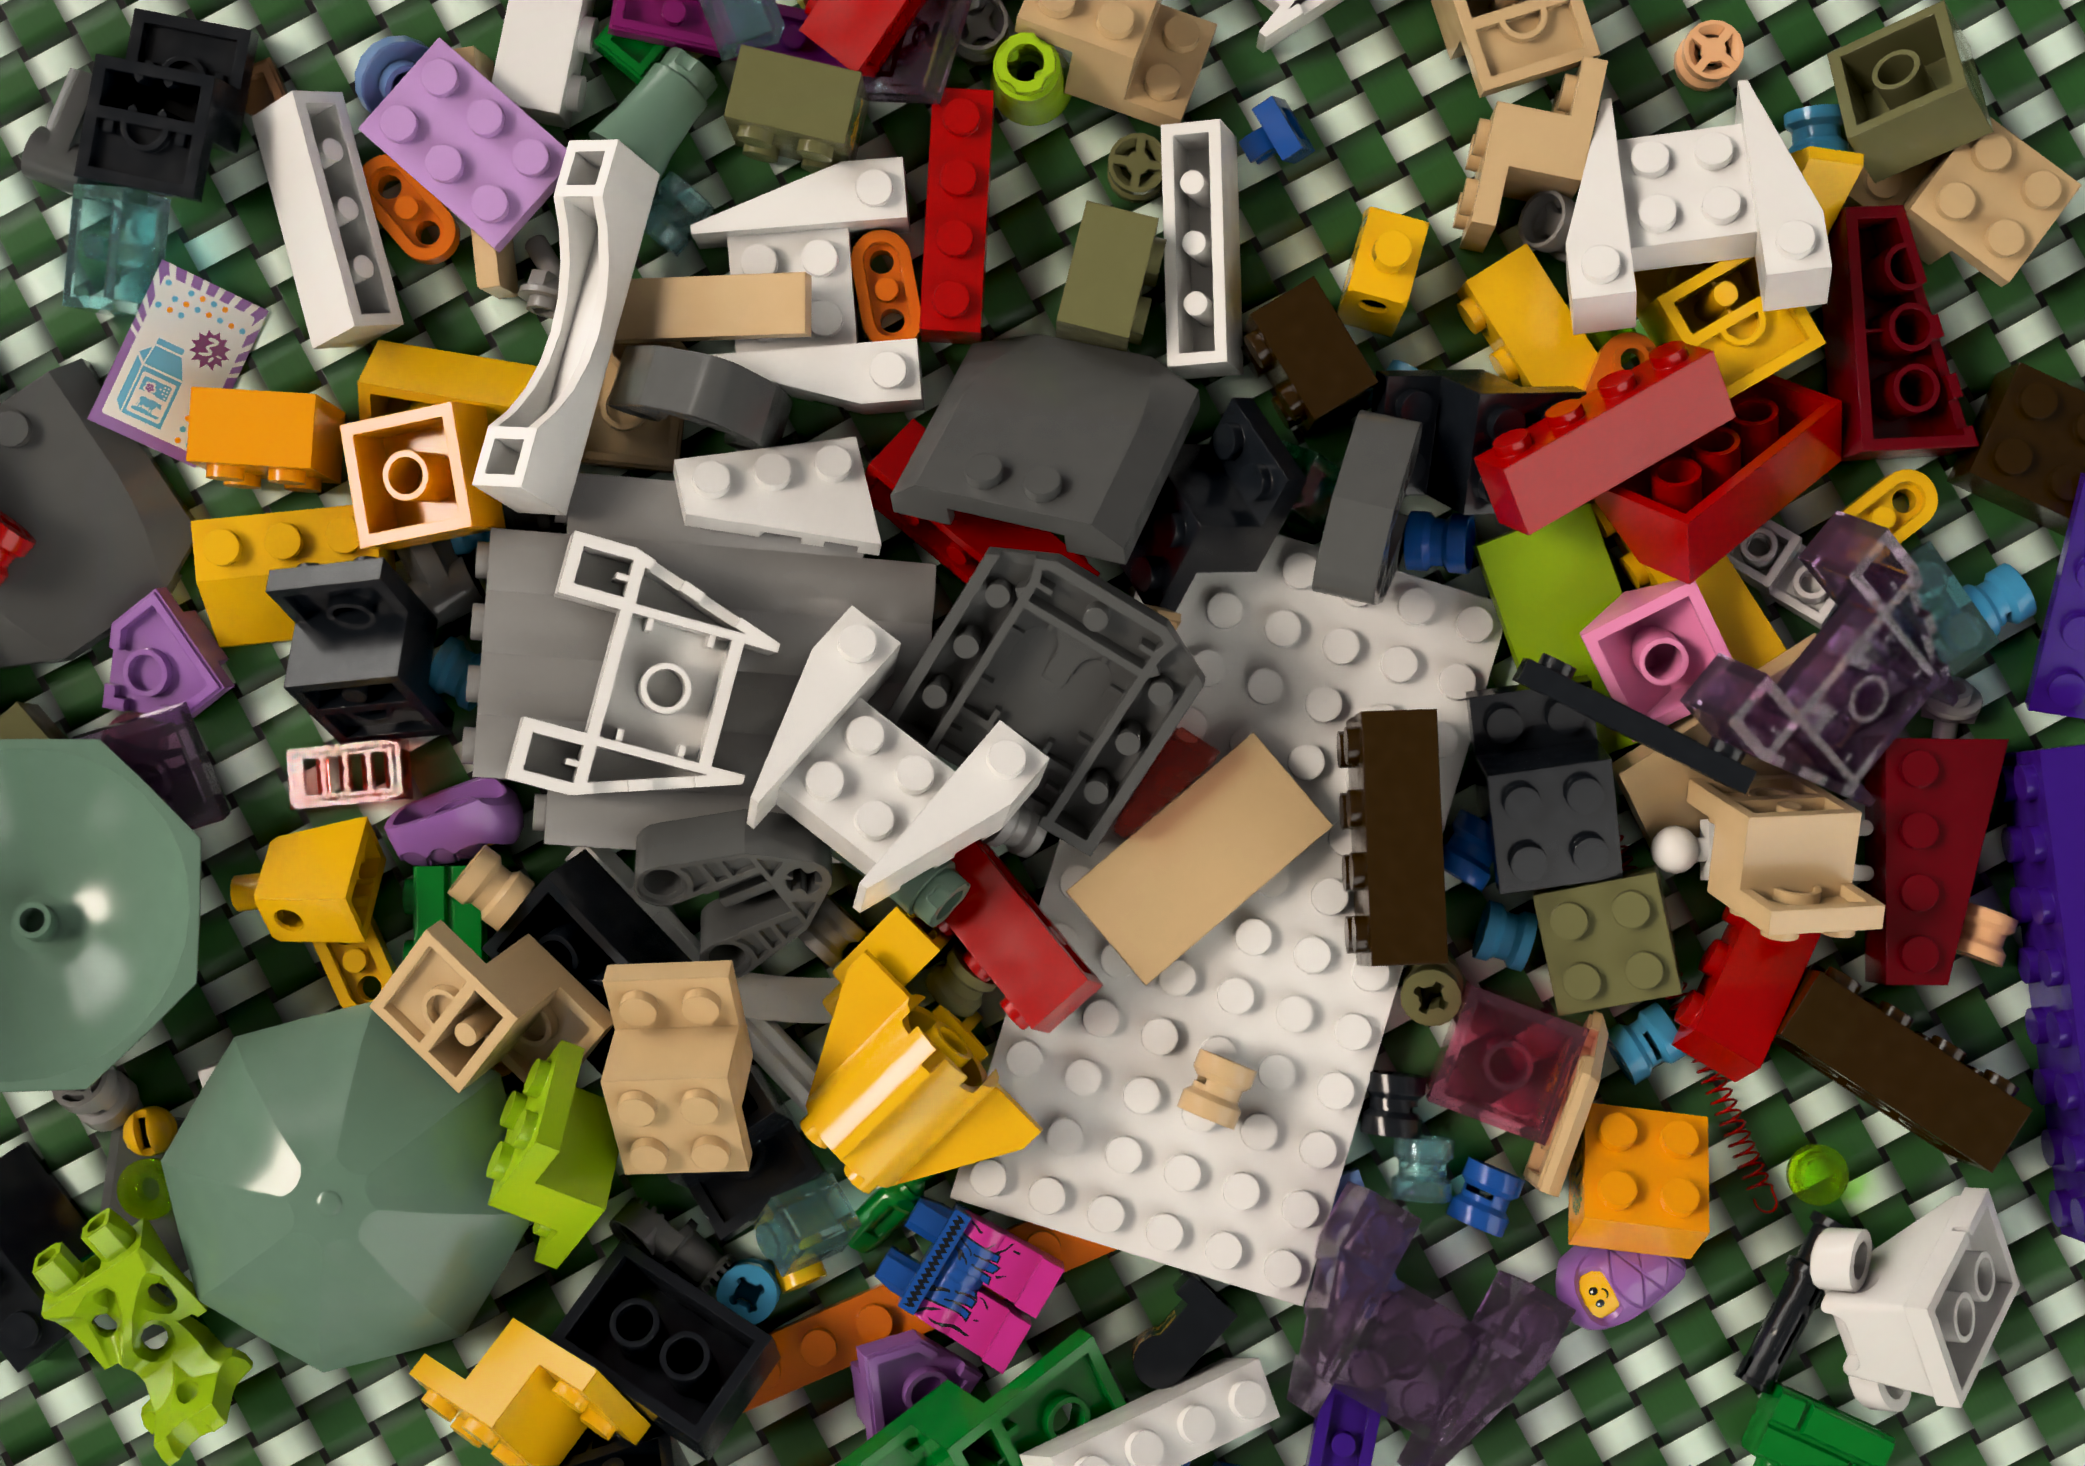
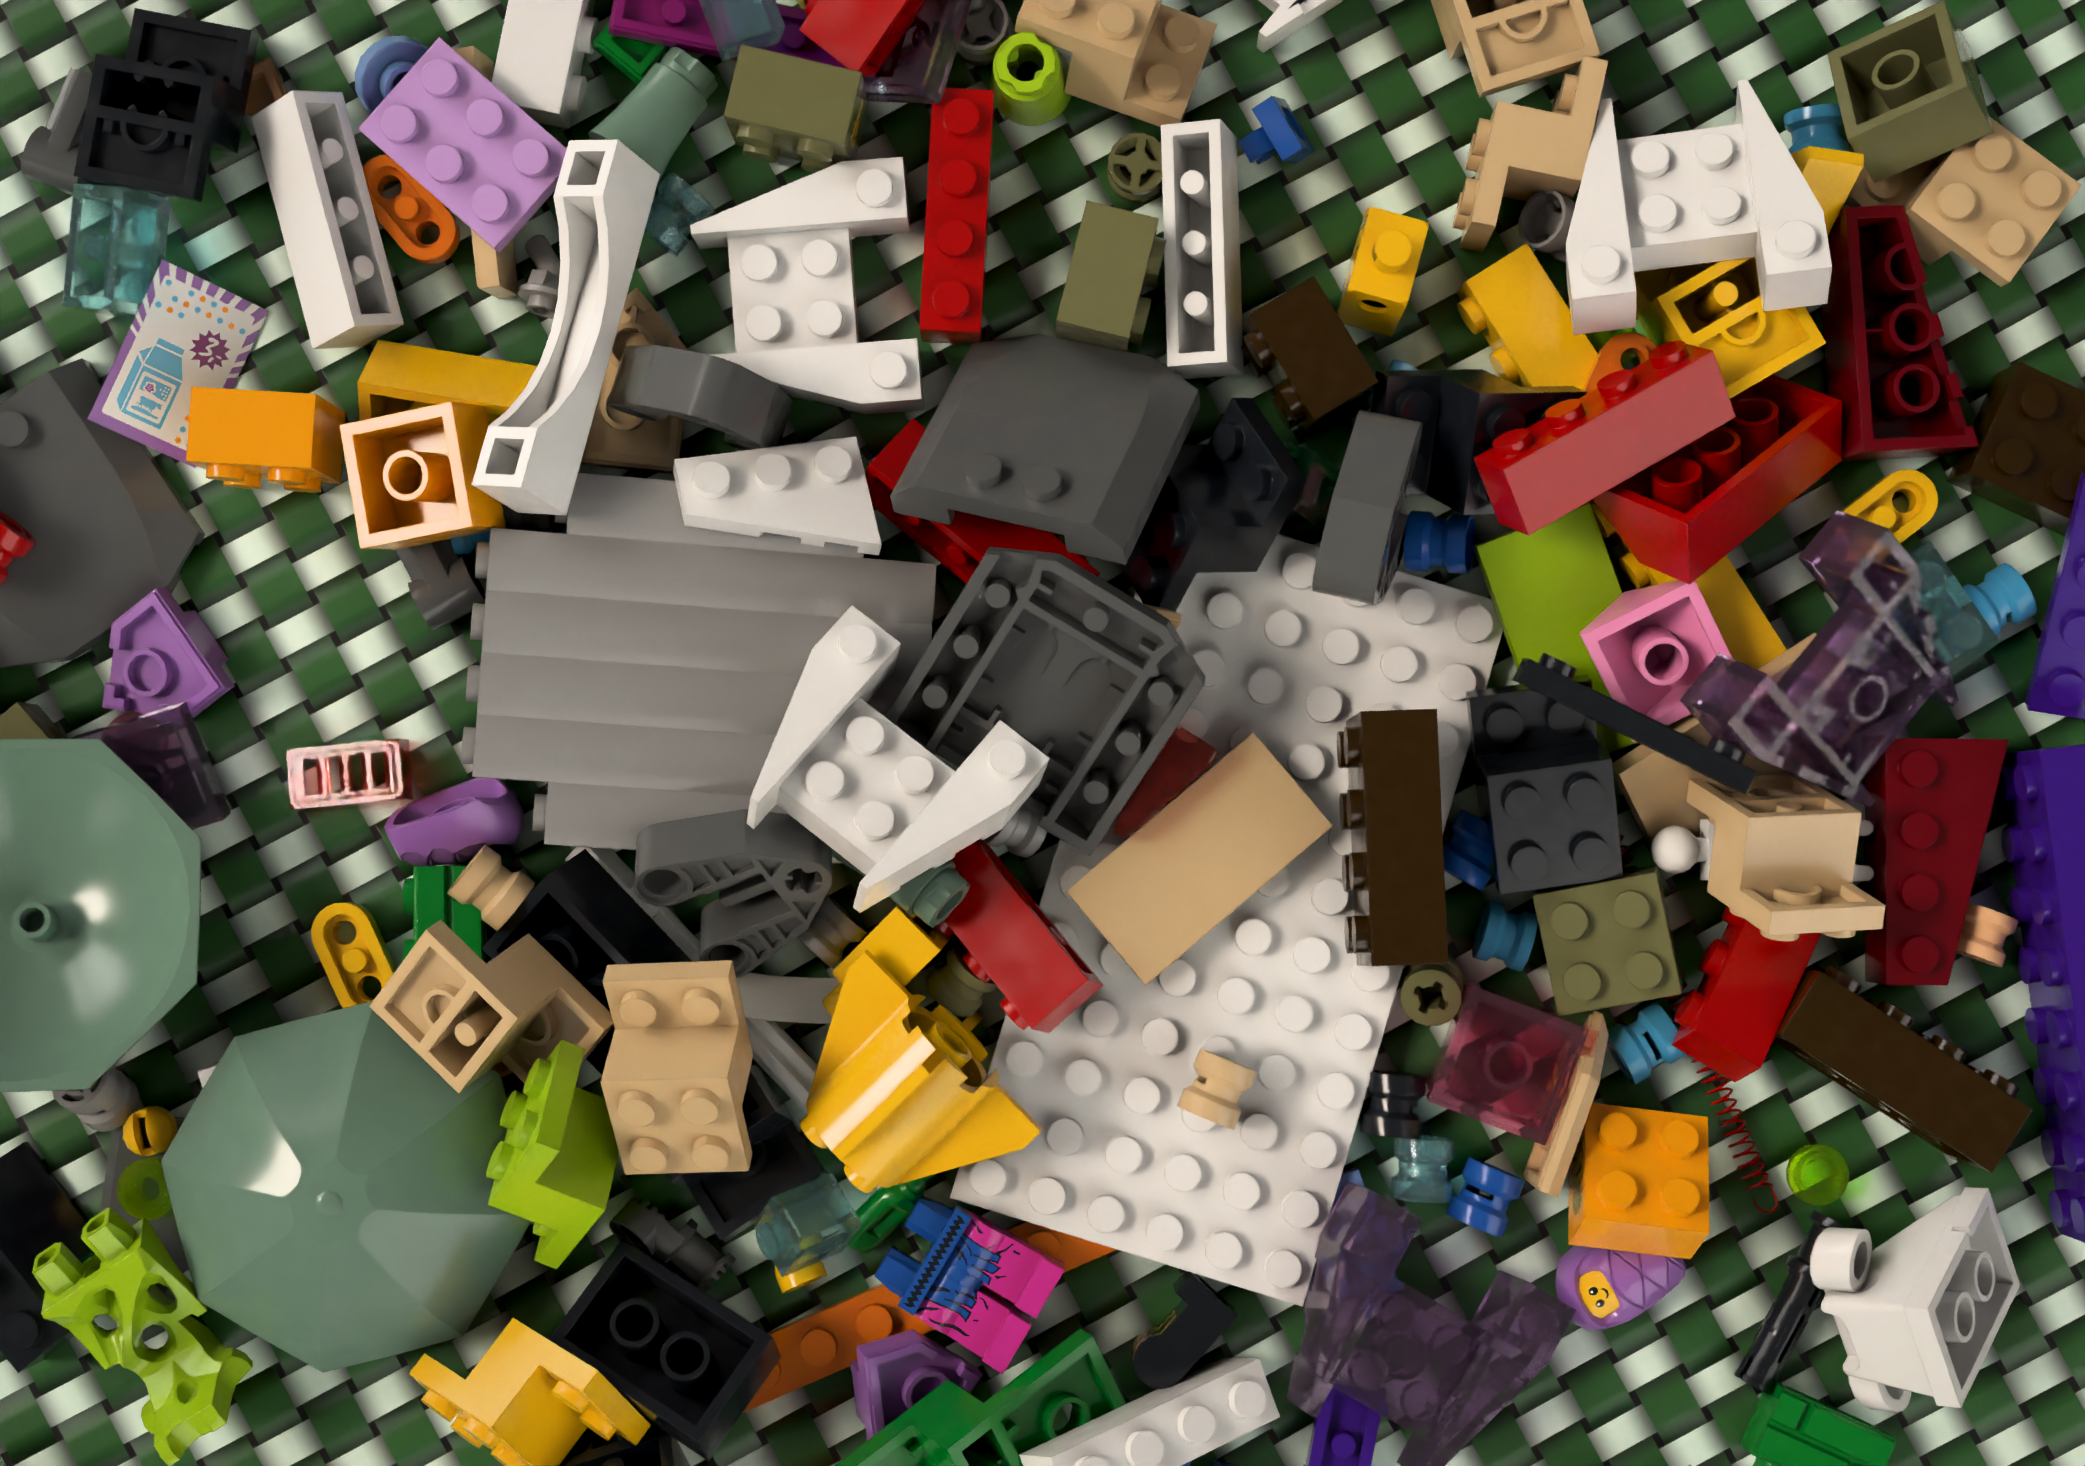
yellow slope [191,505,396,648] -> none
yellow torso [230,817,387,943] -> none
black bracket [265,556,455,745] -> none
dark azure wheel [428,636,481,711] -> none
white wedge [504,530,780,795] -> none
tan tile [614,272,812,344] -> none
dark azure wheel [716,1257,781,1324] -> none
orange plate [851,230,920,342] -> none
light nougat wheel [1674,20,1744,92] -> none
white slope [1727,520,1855,630] -> none
light grey plate [1920,676,1983,739] -> none

